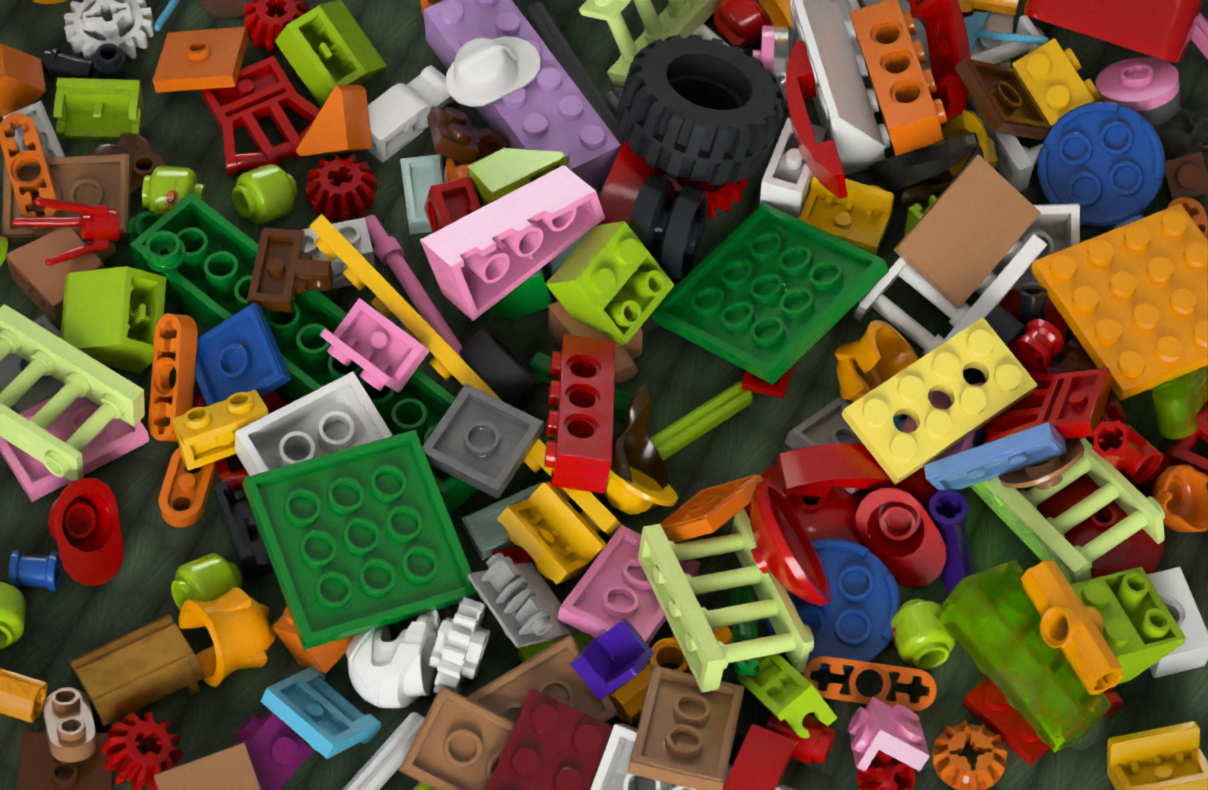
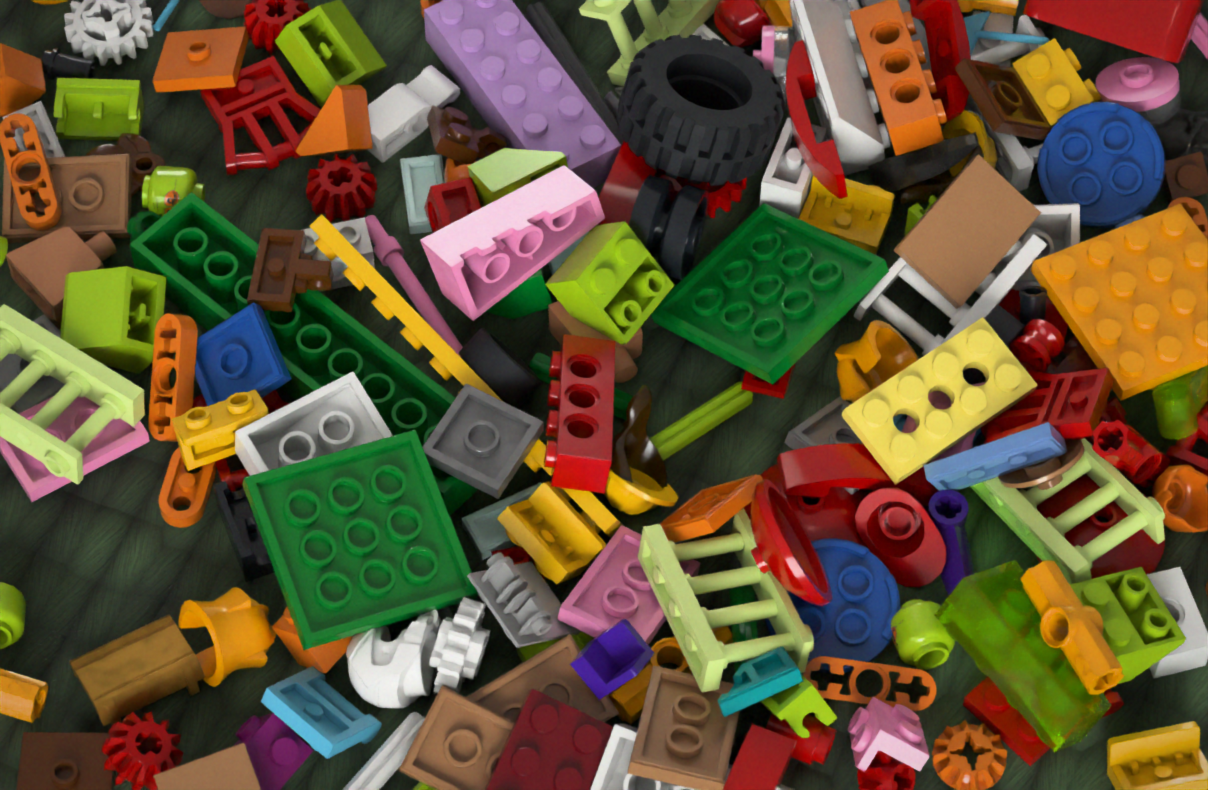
blue bush [9,550,63,592] -> none
red plant [11,197,120,266] -> none
medium nougat plate [43,687,97,762] -> none
red piece [48,478,123,586] -> none
black pin [93,43,127,80] -> none
green plate [143,231,186,271] -> none
lime head [171,553,242,610] -> none
lime head [232,164,298,225] -> none
bright pink bracket [320,298,430,393] -> none
white piece [446,37,541,107] -> none
none -> teal tile [717,646,803,717]

